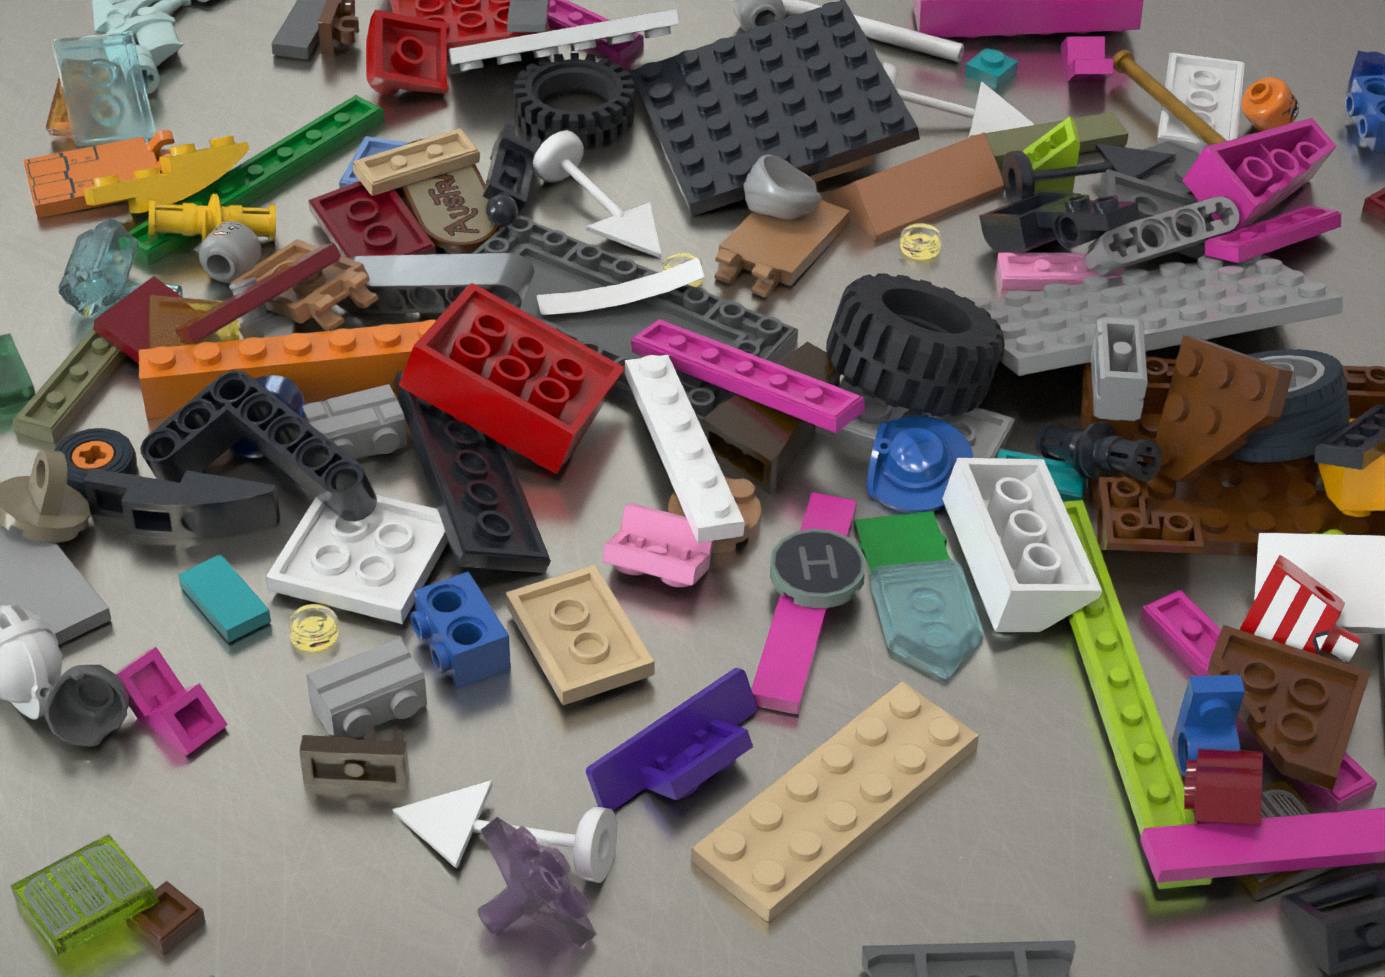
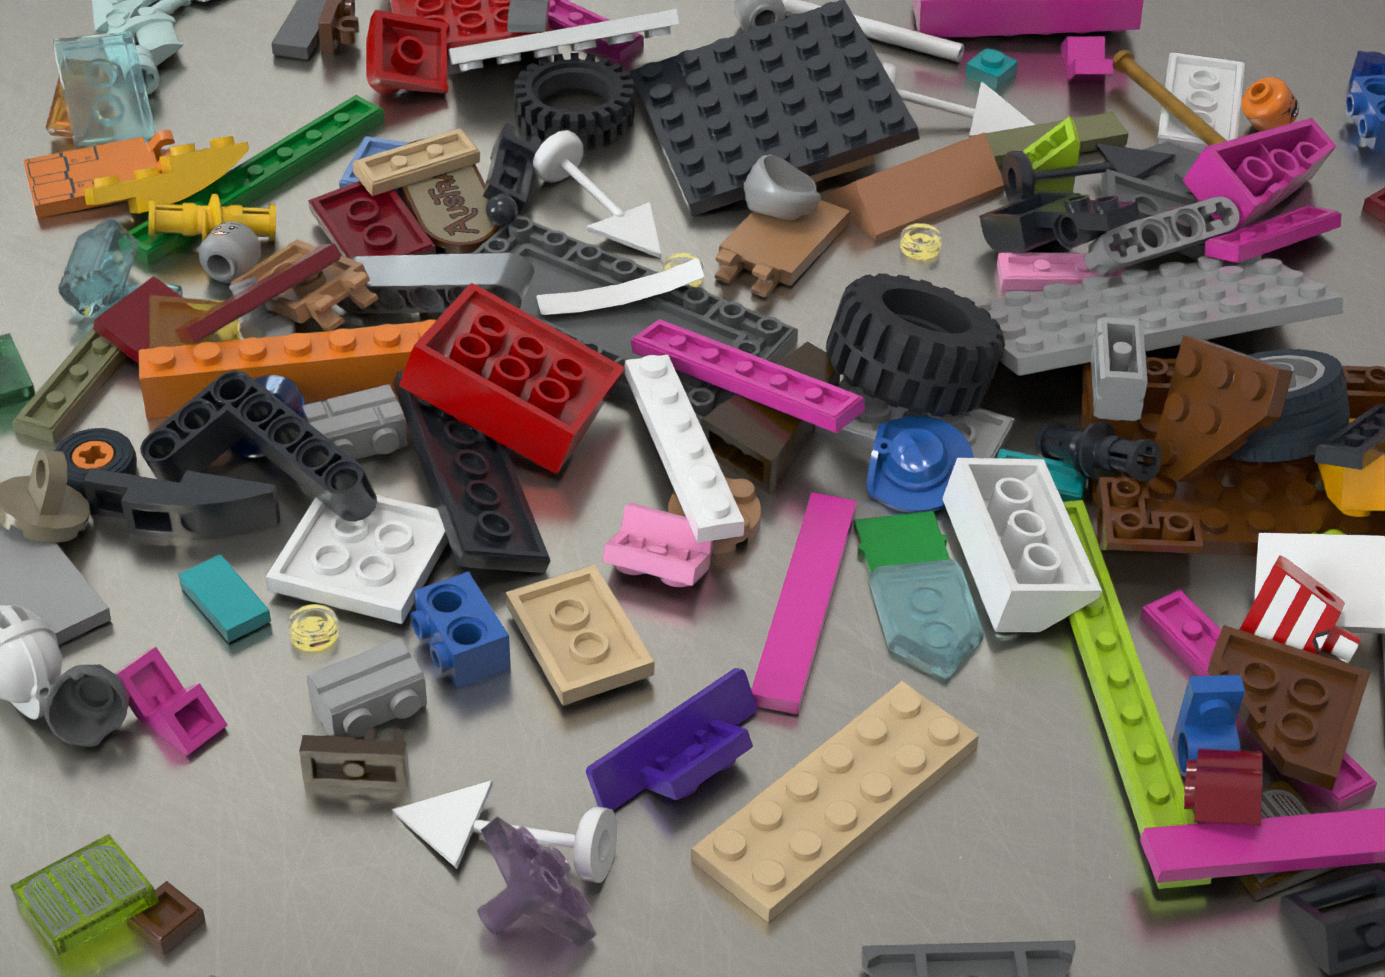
tile [770,529,866,609] -> none

